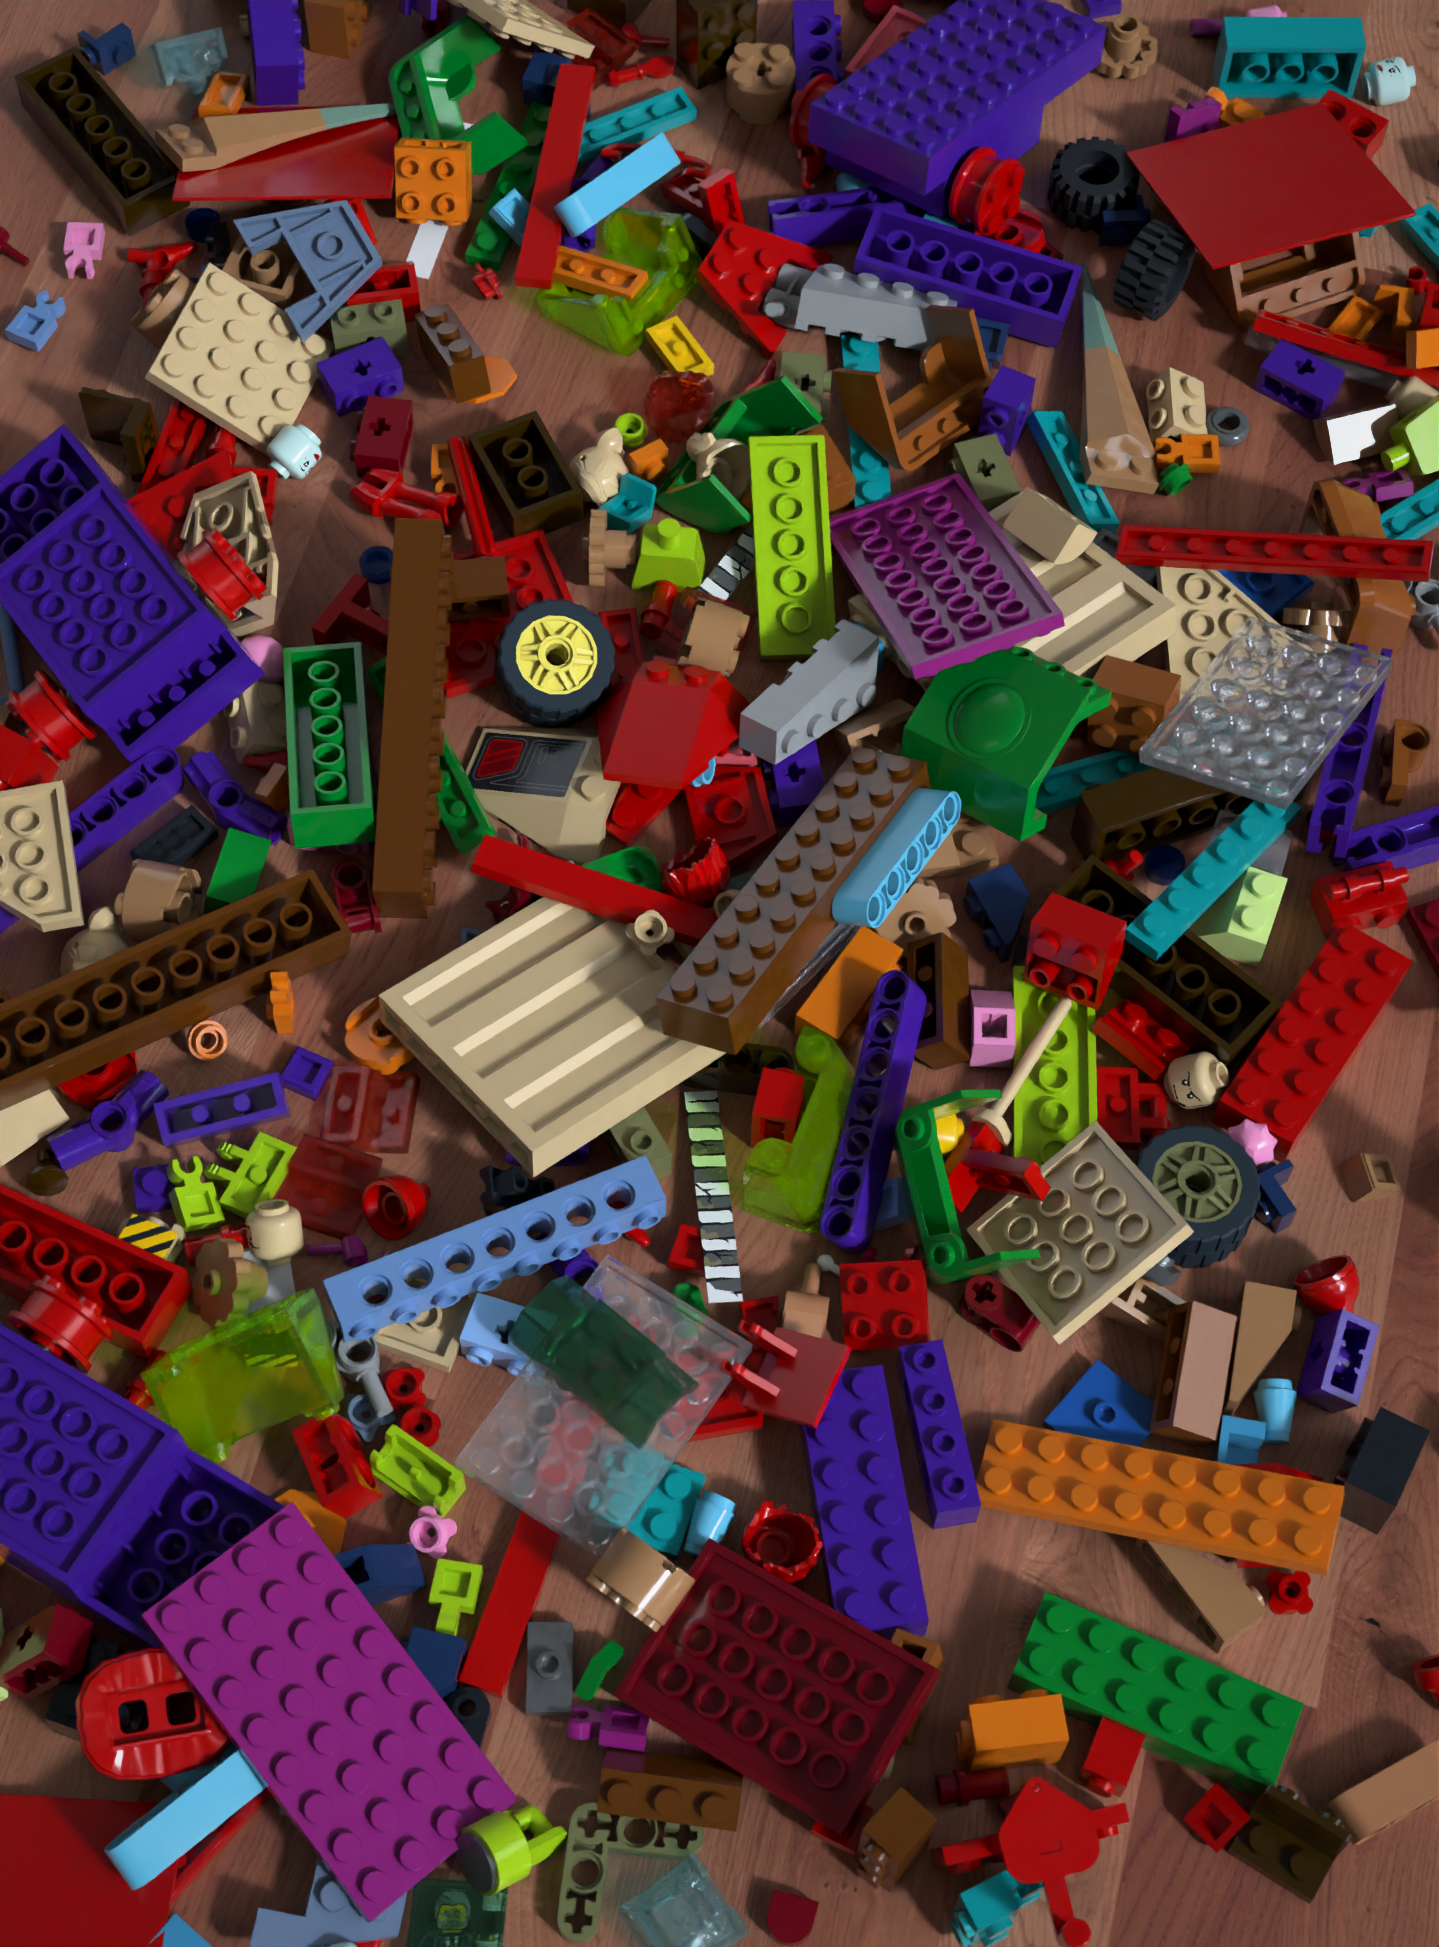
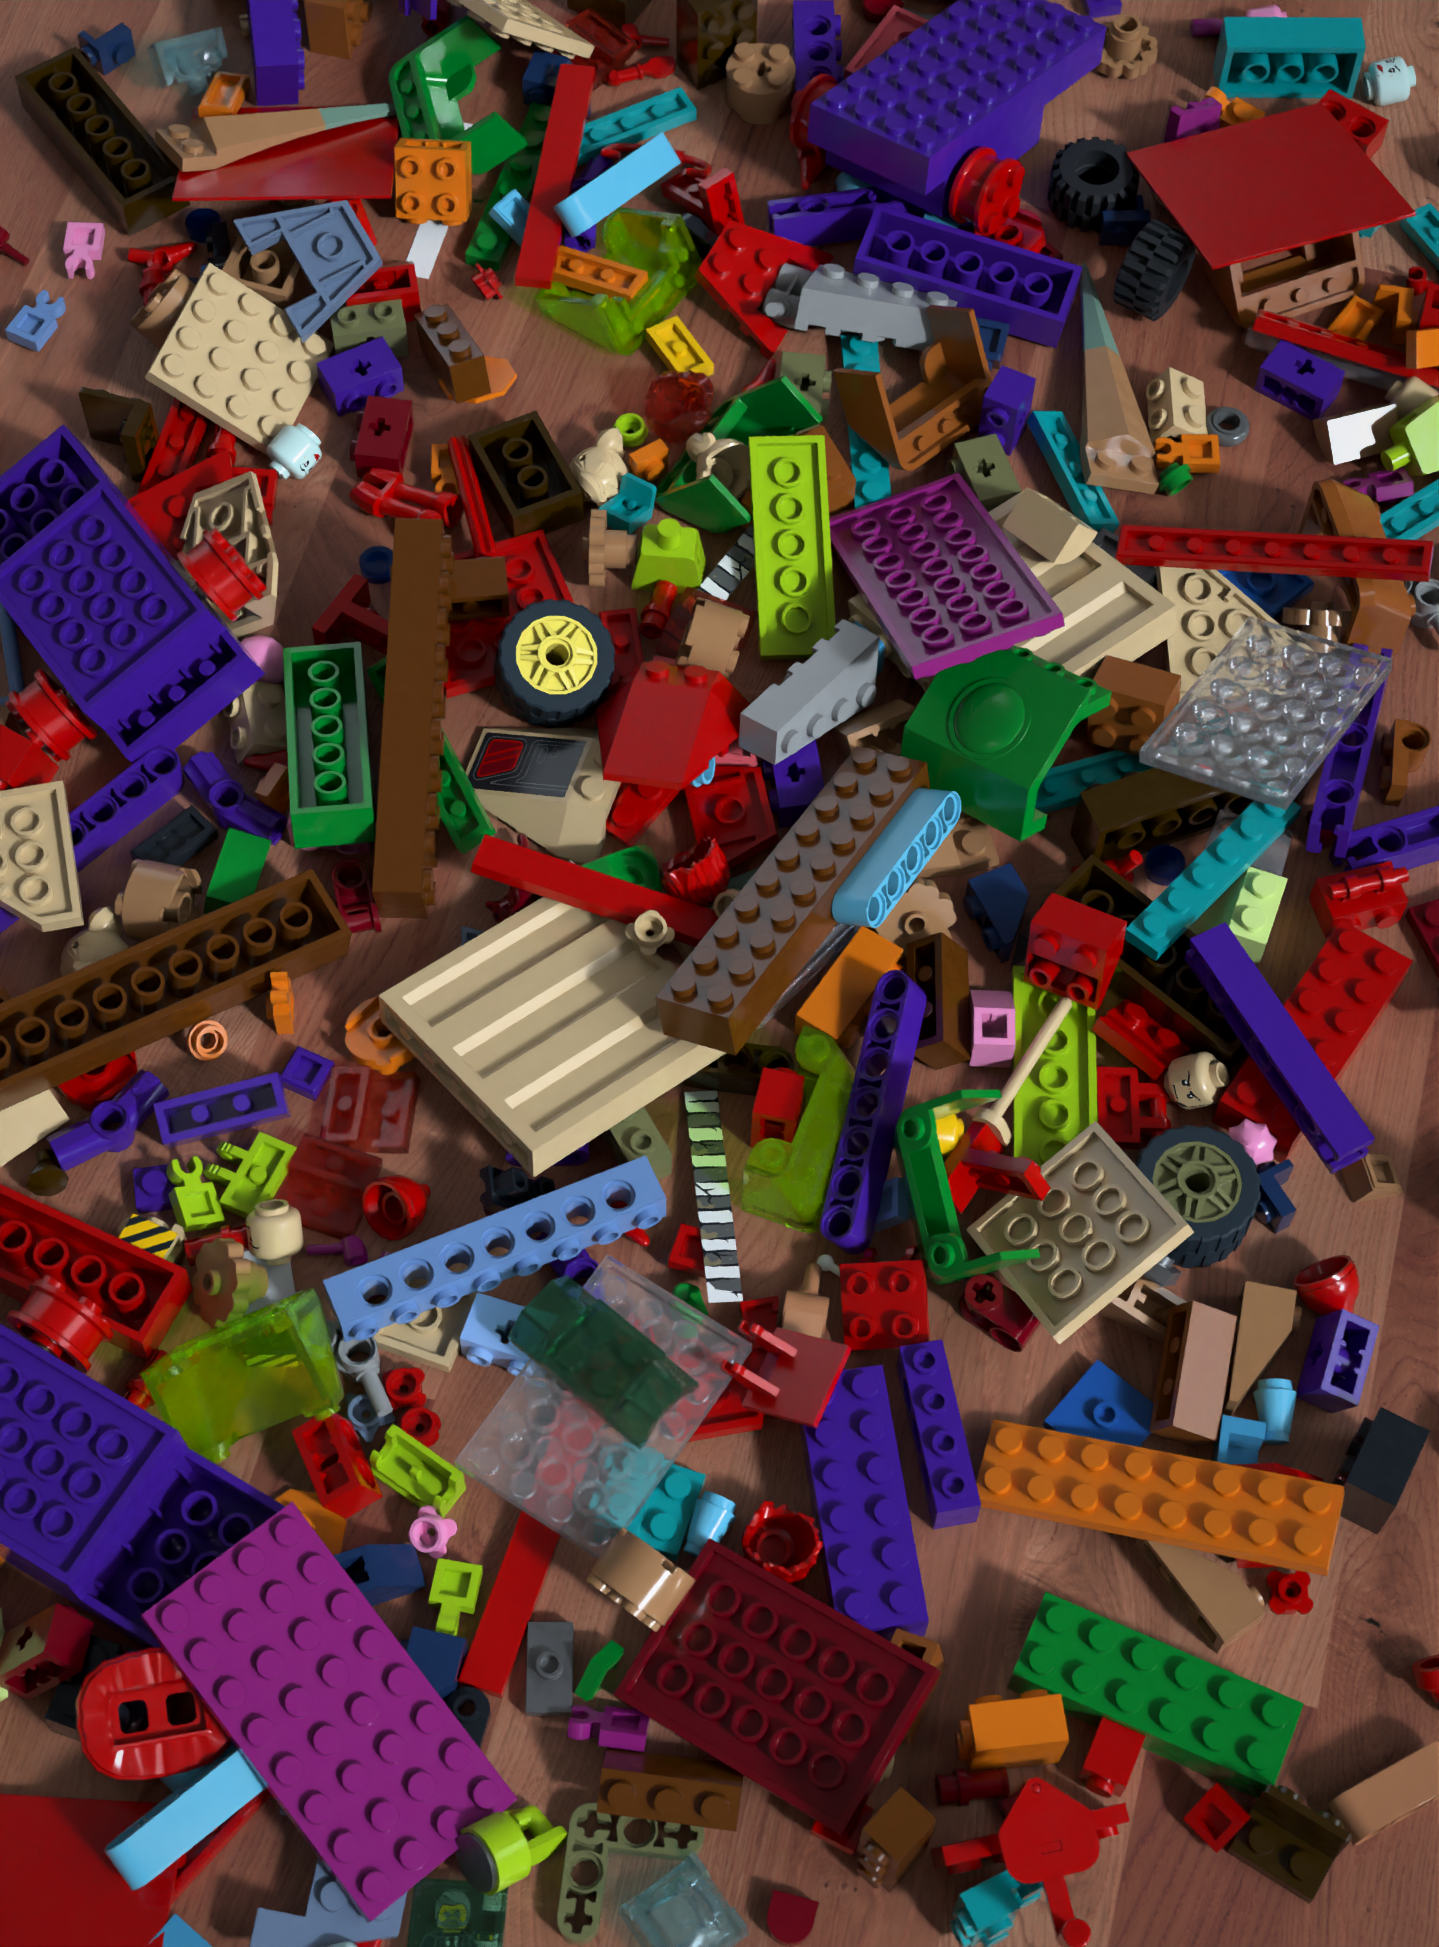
none -> dark purple piece [1184,922,1375,1174]

